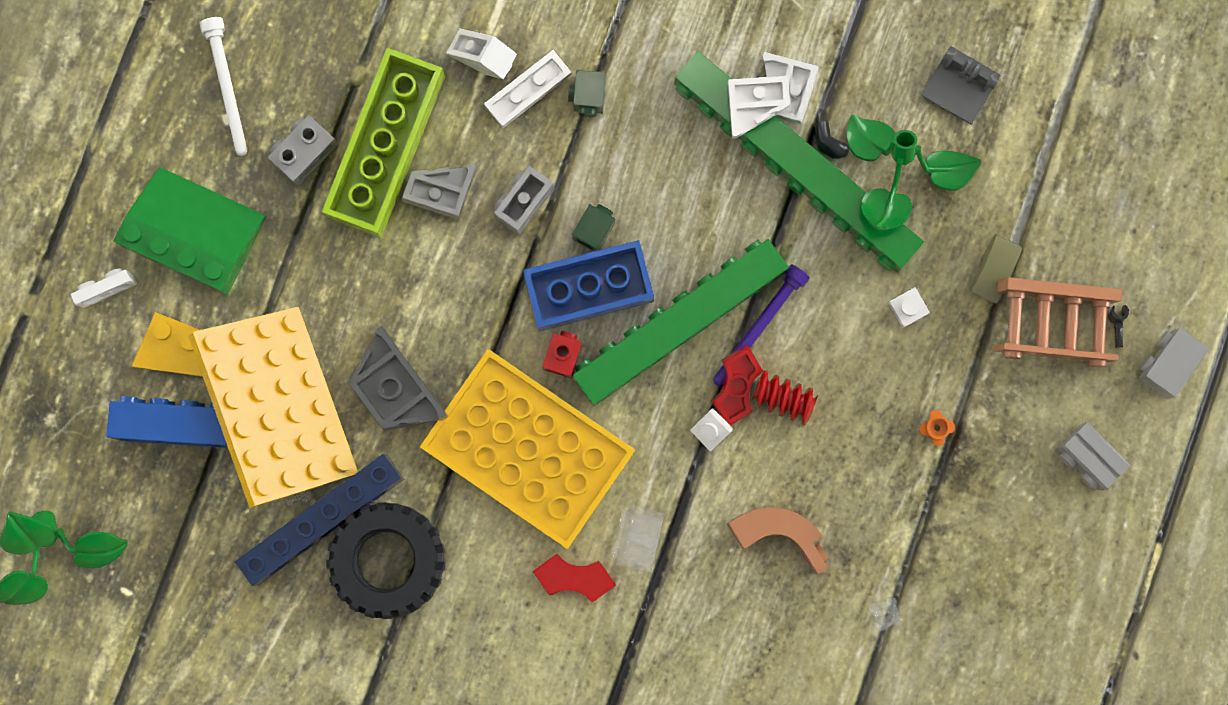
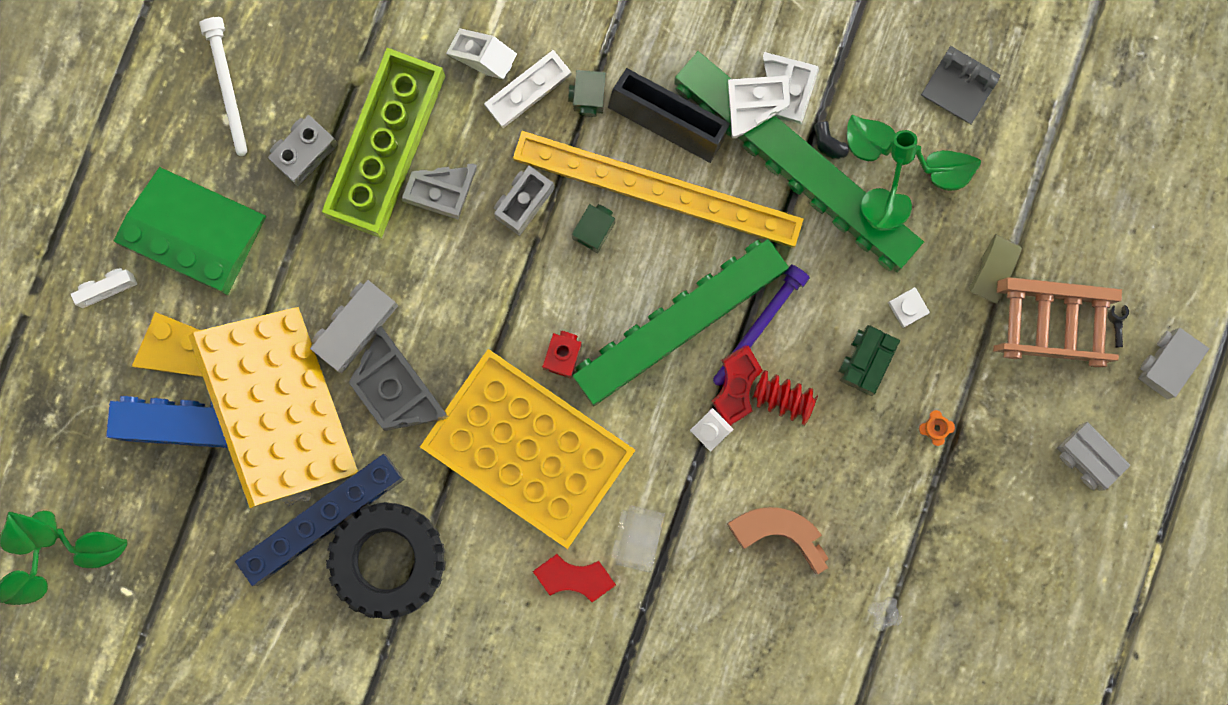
blue brick [523,240,655,332] -> none
none -> light grey brick [310,280,398,374]
none -> yellow plate [513,131,804,248]
none -> black brick [608,68,731,163]
none -> dark green brick [838,325,900,396]

